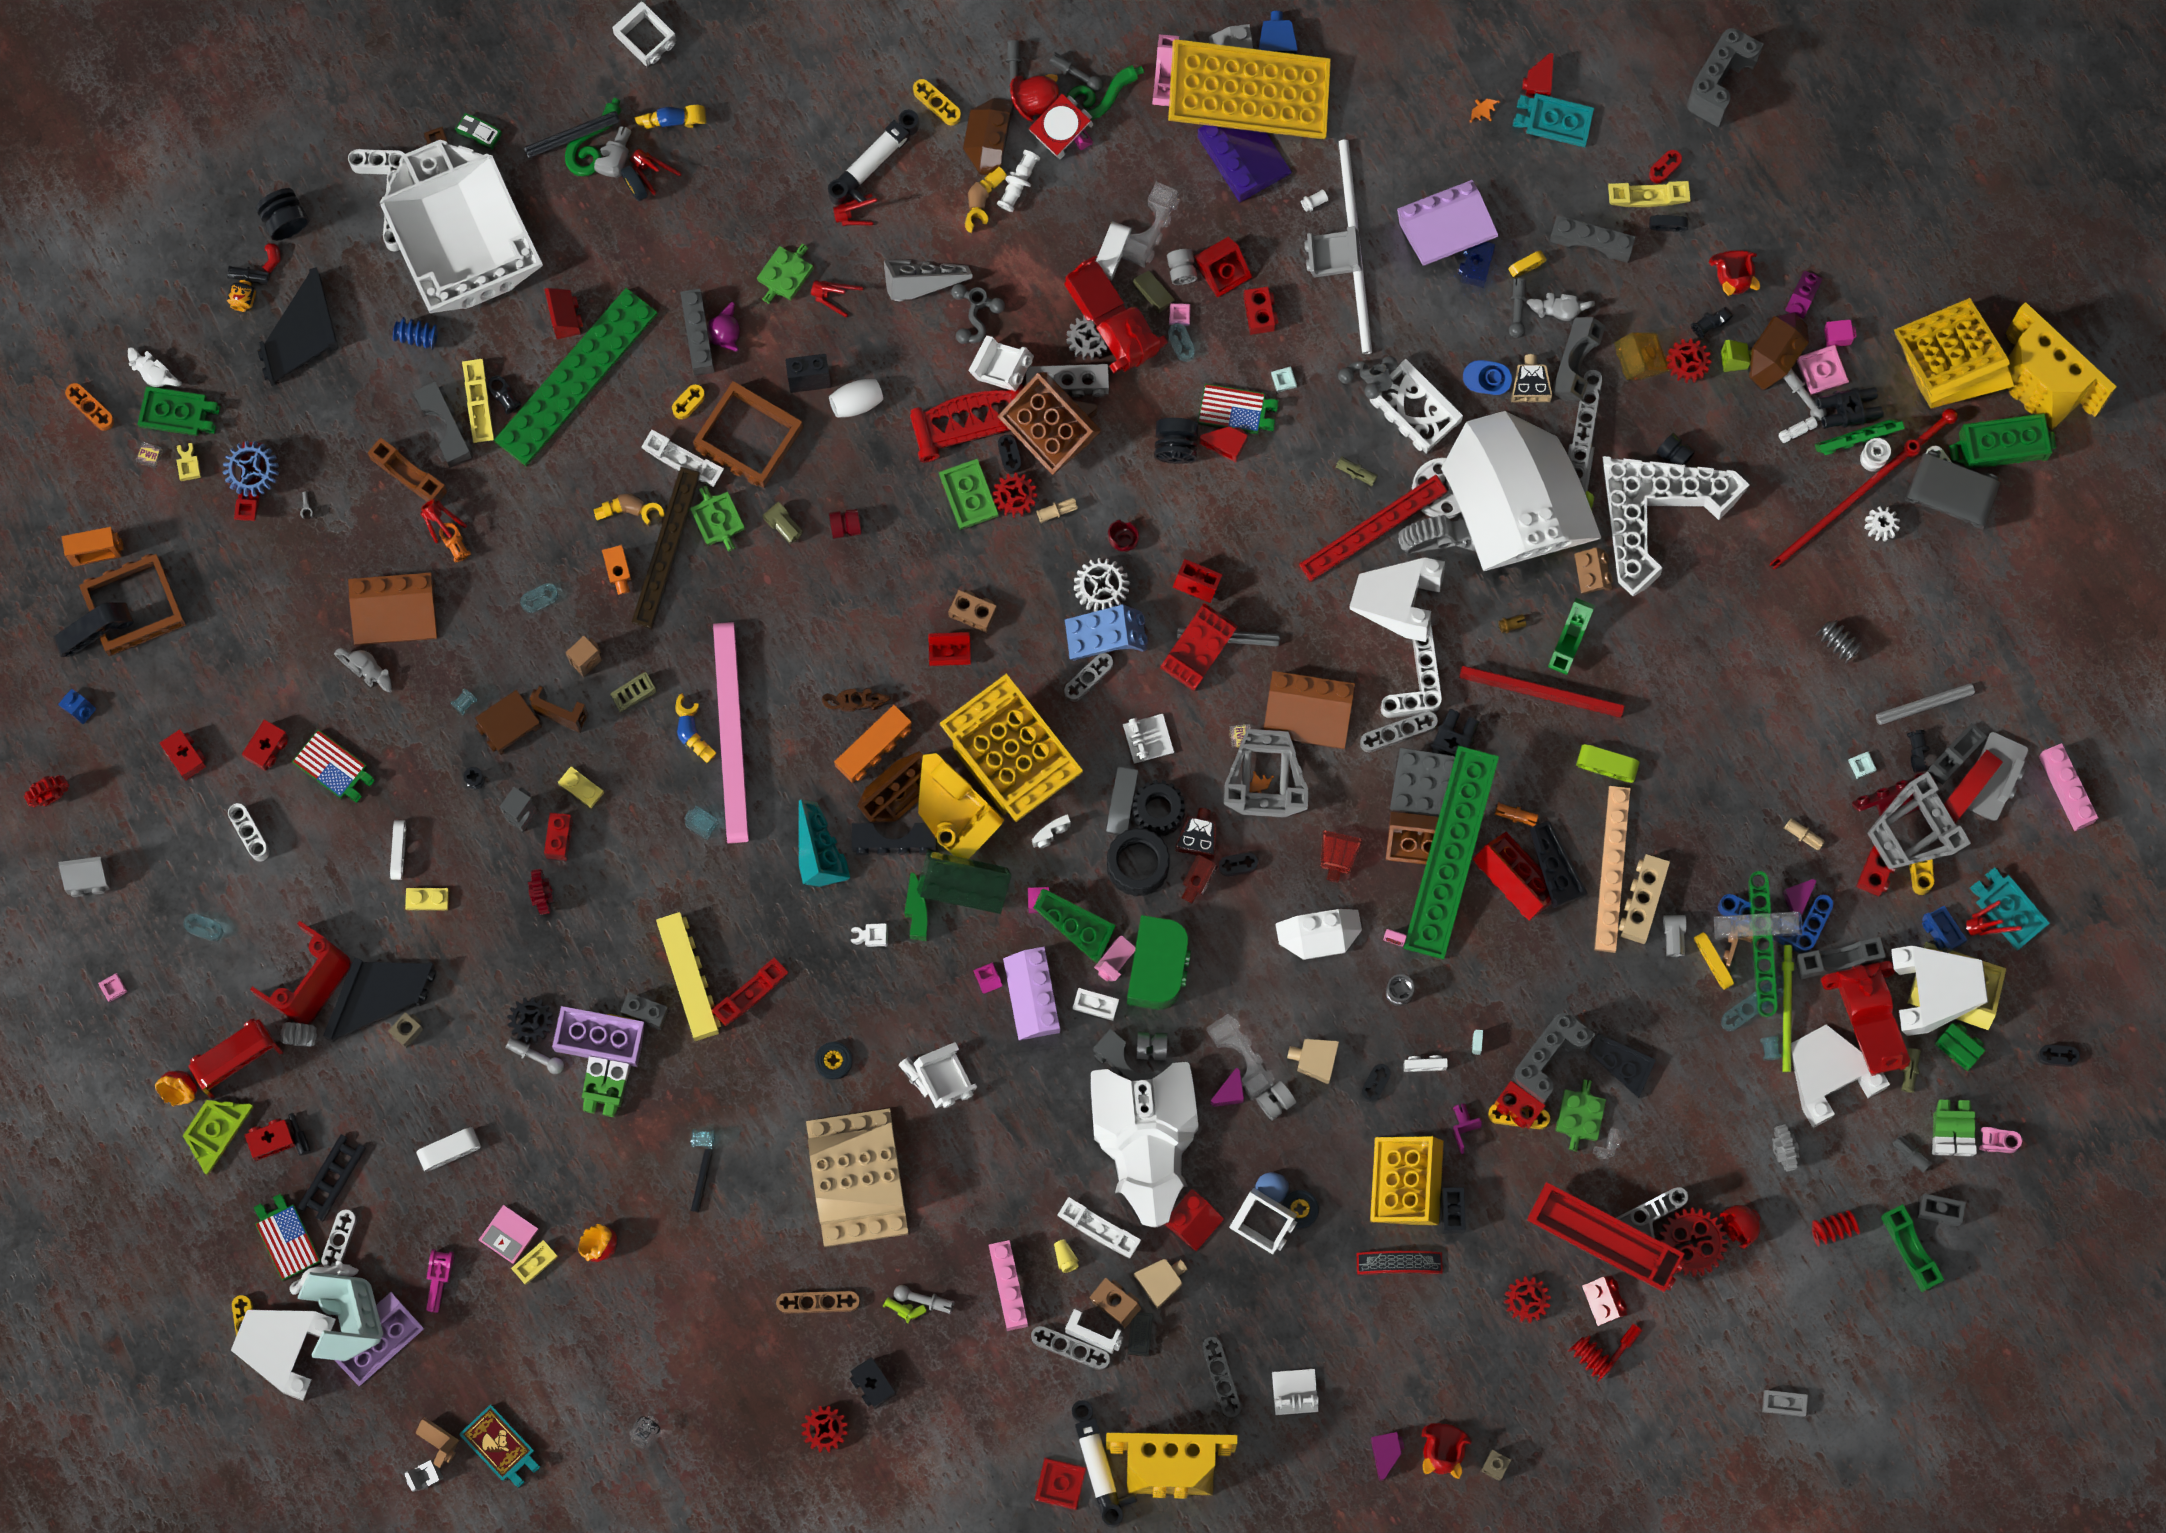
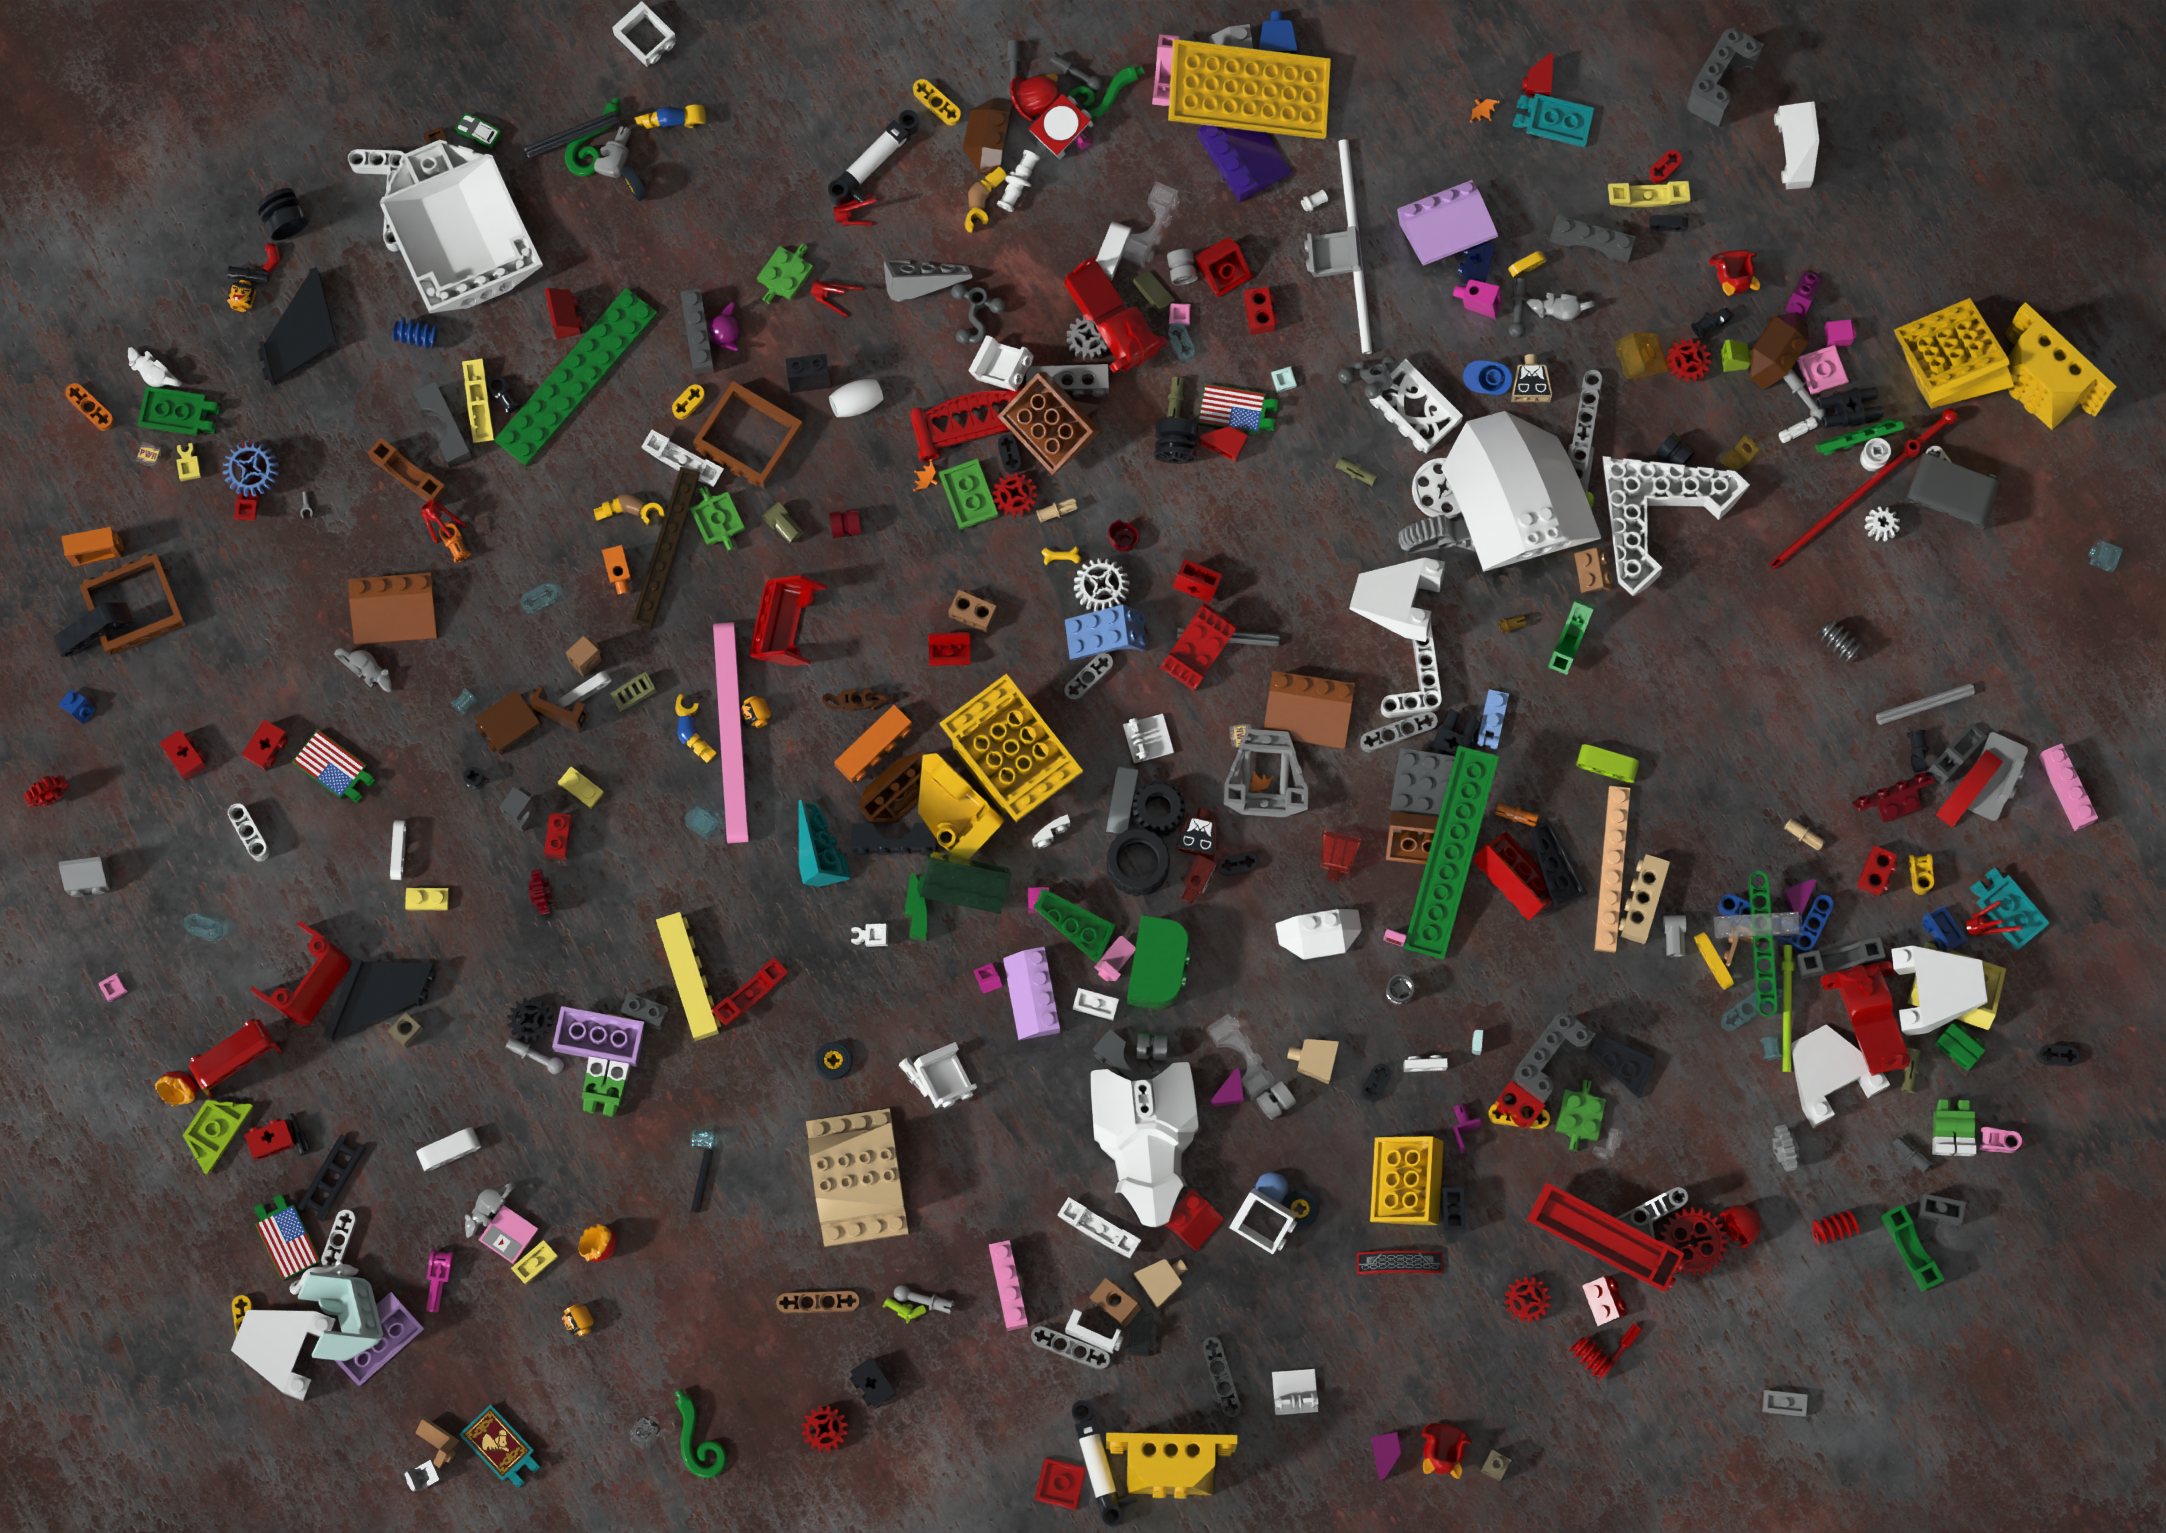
light grey gear [280,1022,317,1047] -> none
red plant [630,149,681,195] -> none
light yellow cone [1054,1240,1079,1273] -> none
red tile [1299,475,1448,582] -> none
red tile [1459,666,1624,718] -> none
dark grey arch [1552,317,1606,401] -> none
light aqua tile [1848,751,1877,779] -> none
light grey windscreen [1867,771,1971,869] -> none
green container [1949,413,2057,470] -> none
none -> light grey animal [465,1182,516,1238]
none -> white beam [555,671,612,711]
none -> light orange head [562,1303,594,1337]
none -> green plant [675,1389,727,1478]
none -> light orange head [741,696,771,728]
none -> red windscreen [750,575,828,666]
none -> orange piece [913,459,938,492]
none -> yellow piece [1042,546,1081,565]
none -> olive pin [1167,377,1185,418]
none -> dark pink torso [1453,280,1503,319]
none -> light blue plate [1476,689,1509,749]
none -> clear yellow bracket [1719,435,1760,472]
none -> white wedge [1774,102,1819,190]
none -> clear light blue brick [2088,540,2123,573]

